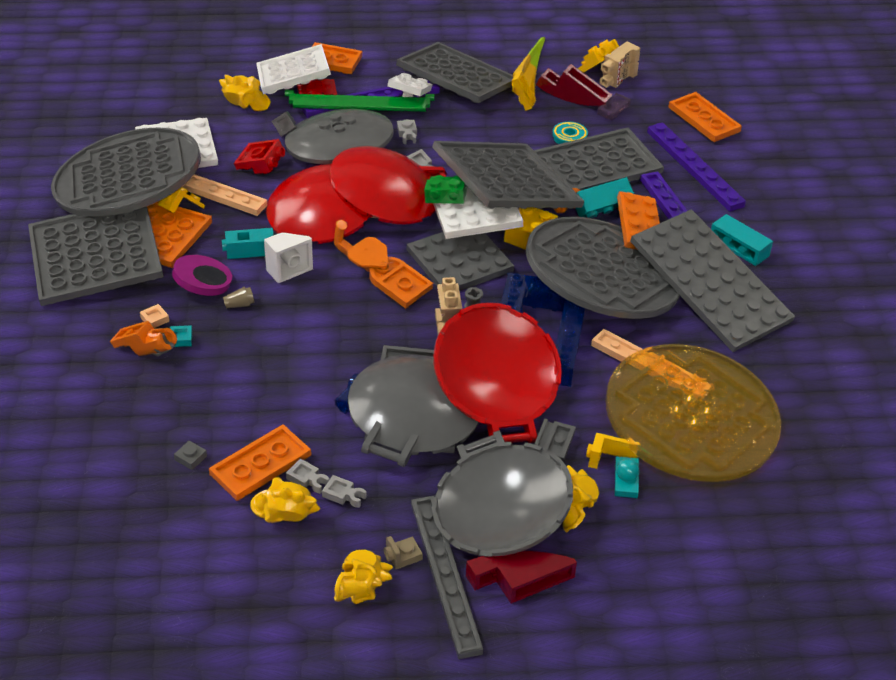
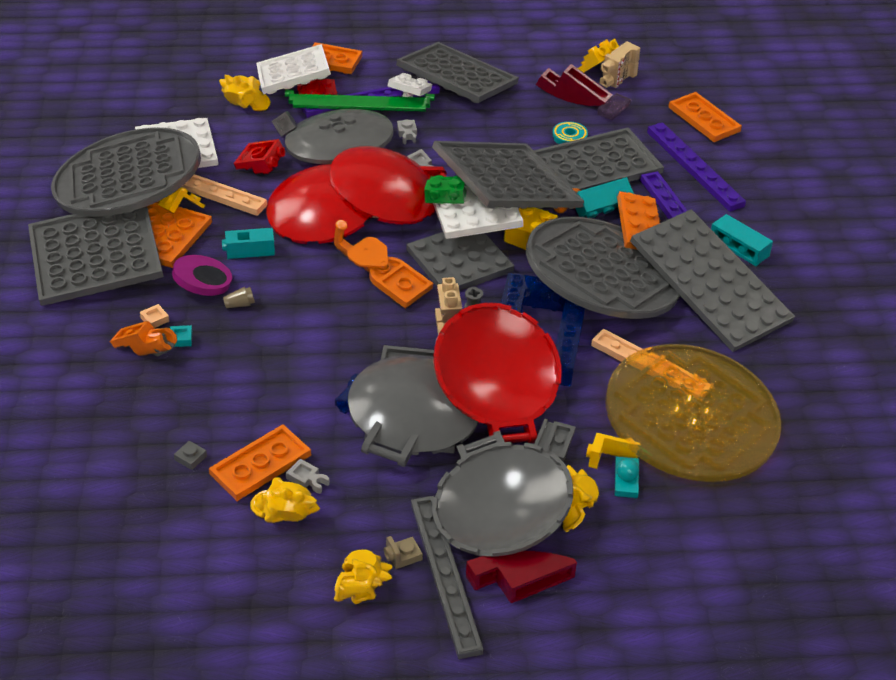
white slope [264,233,313,283] -> none
light grey plate [322,475,366,508] -> none
yellow plate [512,37,545,111] -> none

